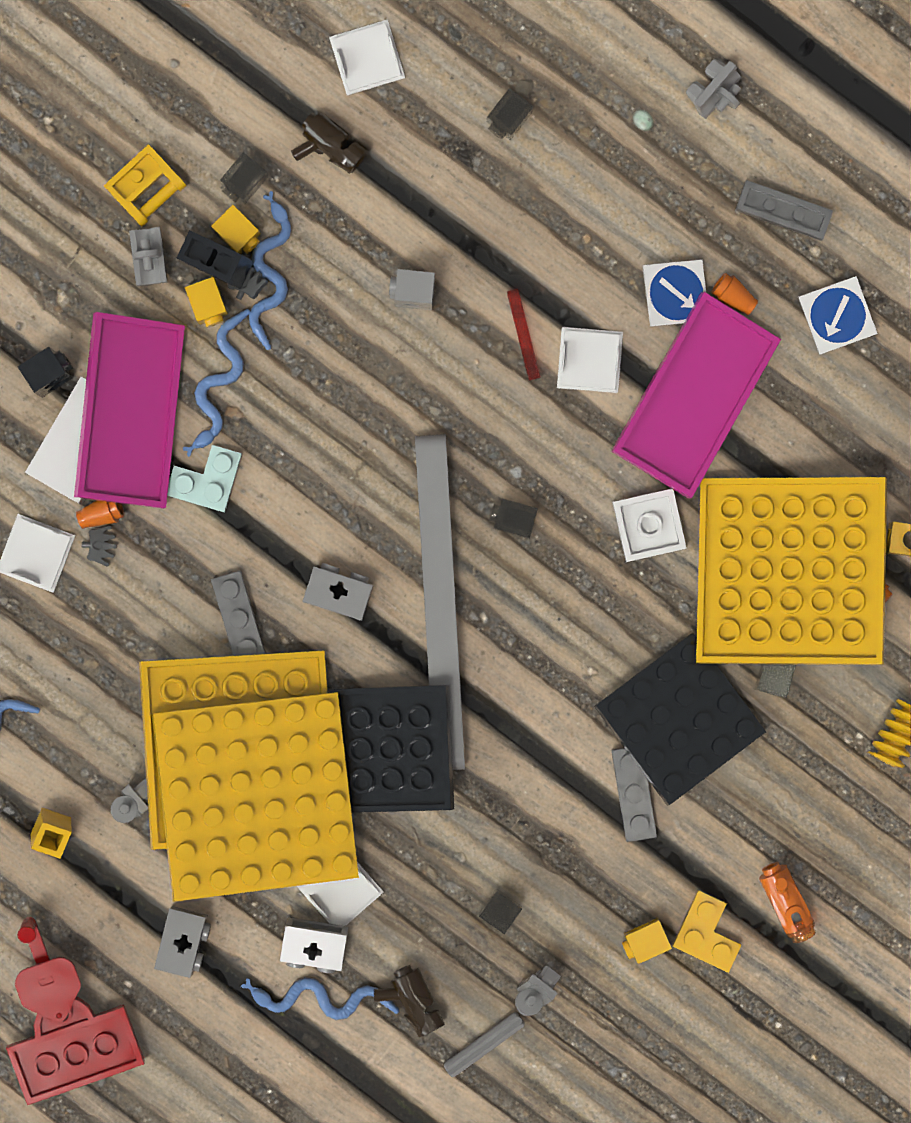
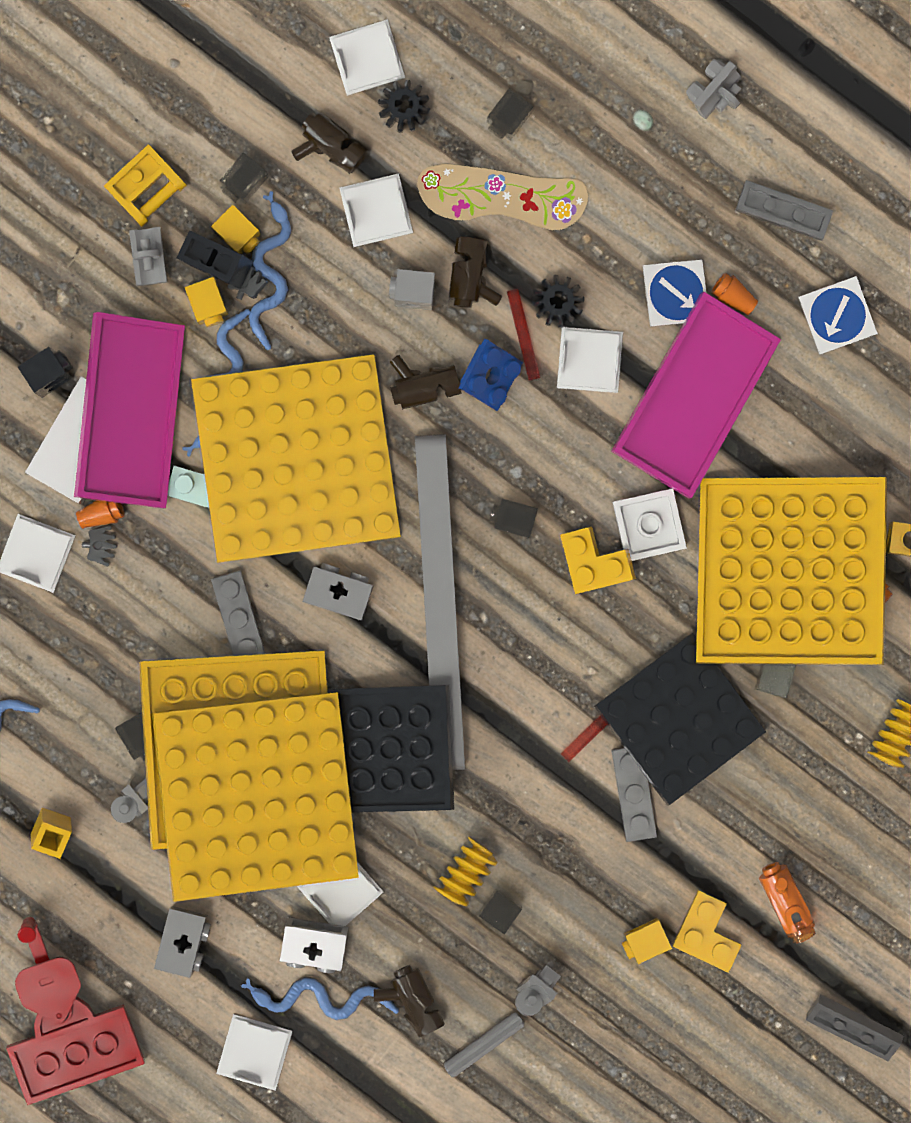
none -> clear smoke brick [115,712,145,762]
none -> yellow plate [191,354,401,563]
none -> white piece [216,1014,292,1091]
none -> white piece [339,173,413,247]
none -> black gear [378,80,430,133]
none -> dark brown piece [390,355,462,410]
none -> tan sticker [417,164,588,230]
none -> yellow piece [433,836,498,906]
none -> dark brown piece [449,237,502,308]
none -> blue piece [459,339,523,411]
none -> black gear [532,275,585,328]
none -> yellow plate [560,527,636,594]
none -> clear red bar [561,715,607,762]
none -> flat silver plate [806,994,904,1061]

